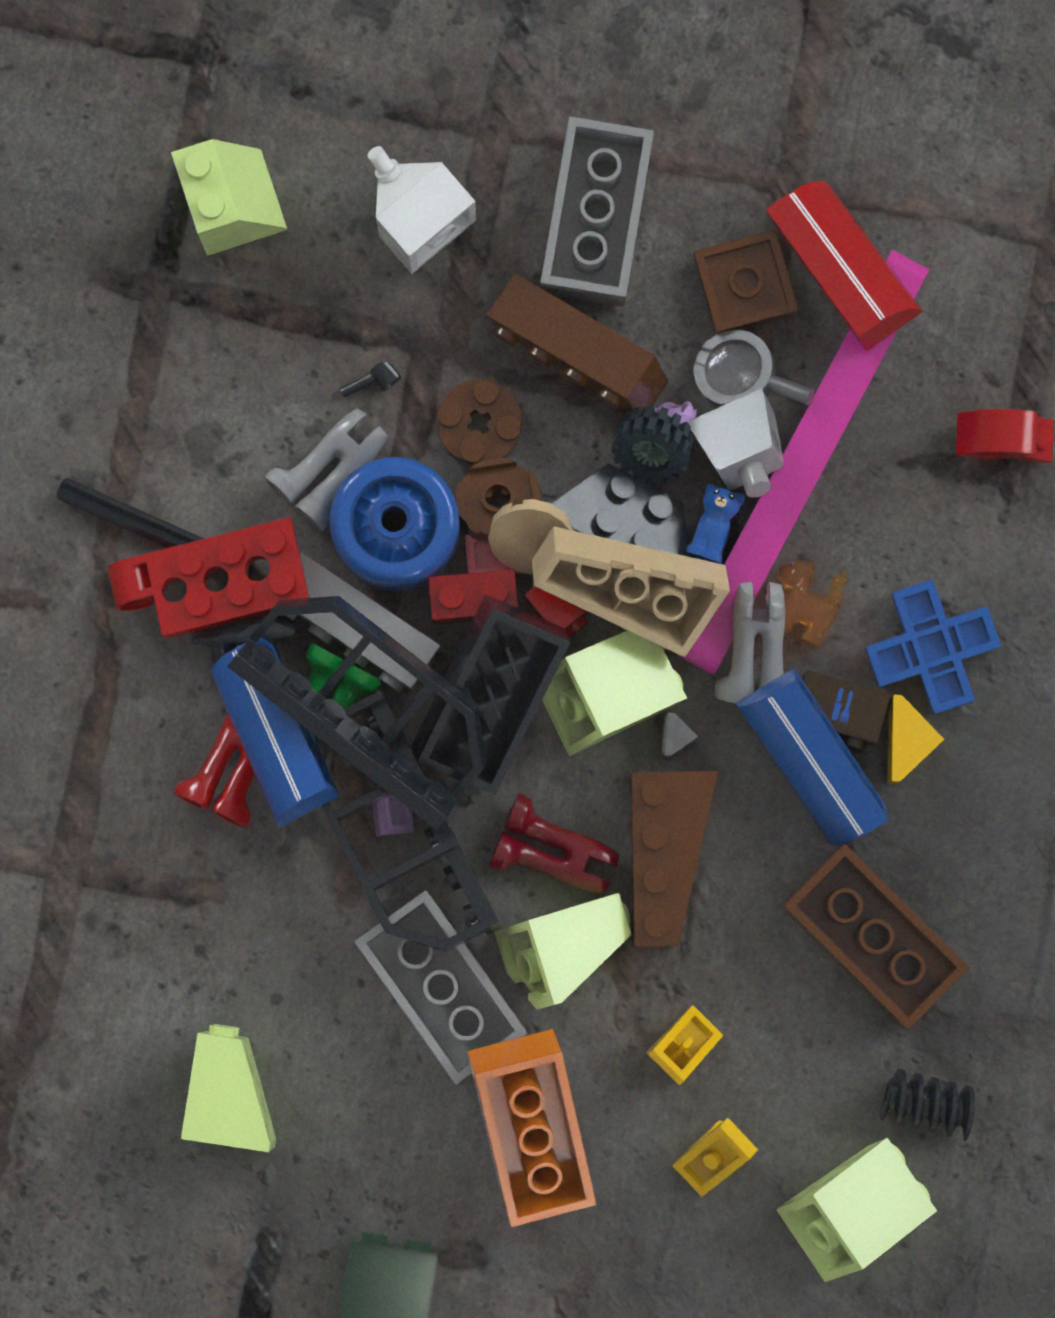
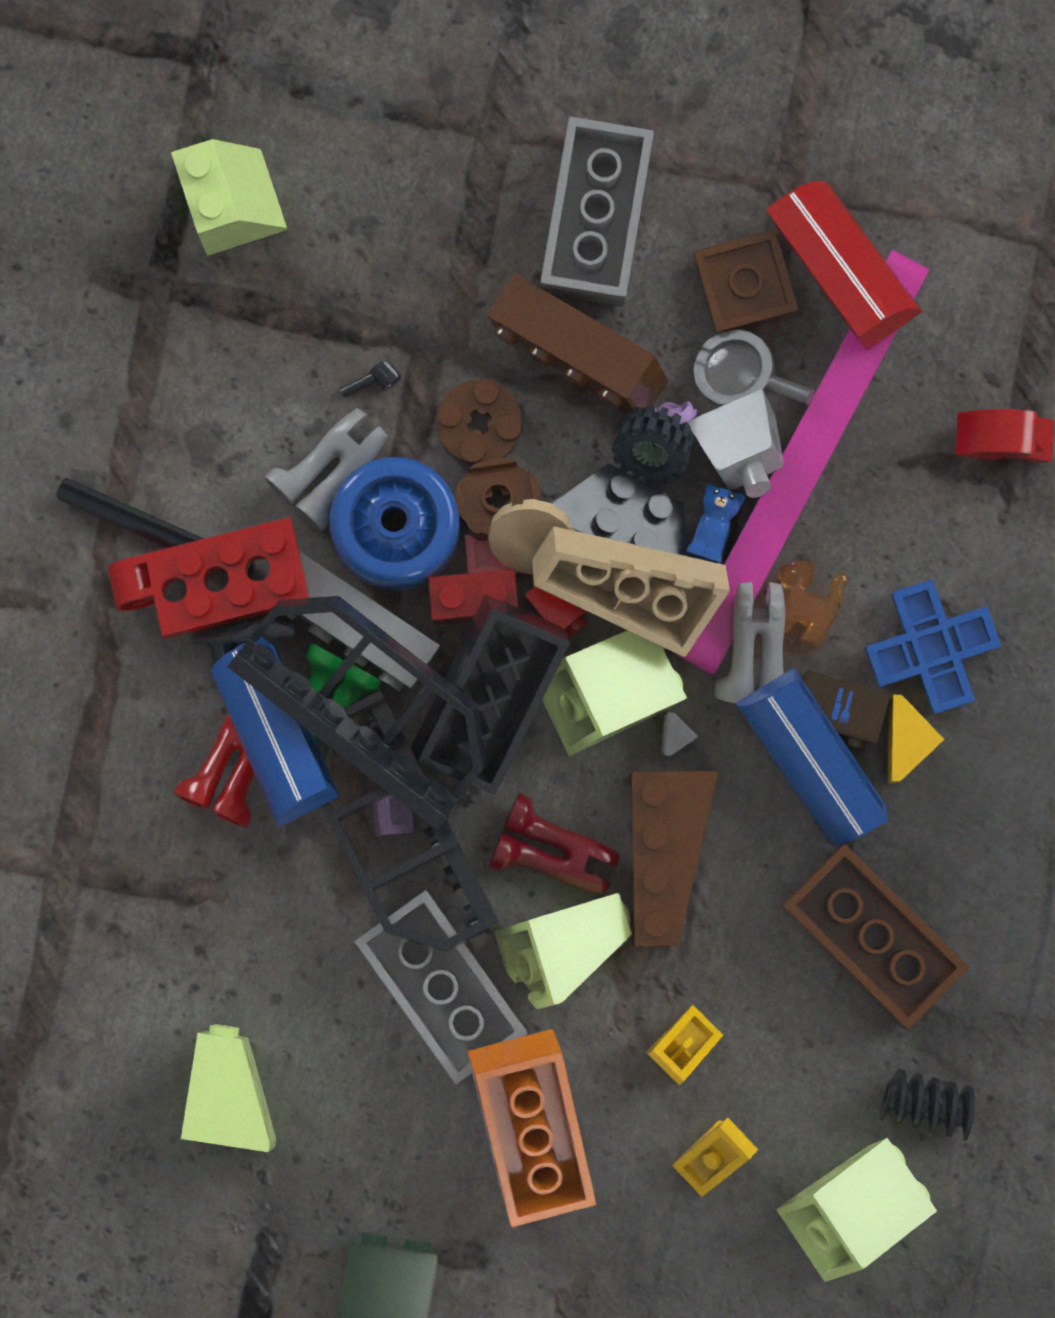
white piece [367,146,476,274] -> none

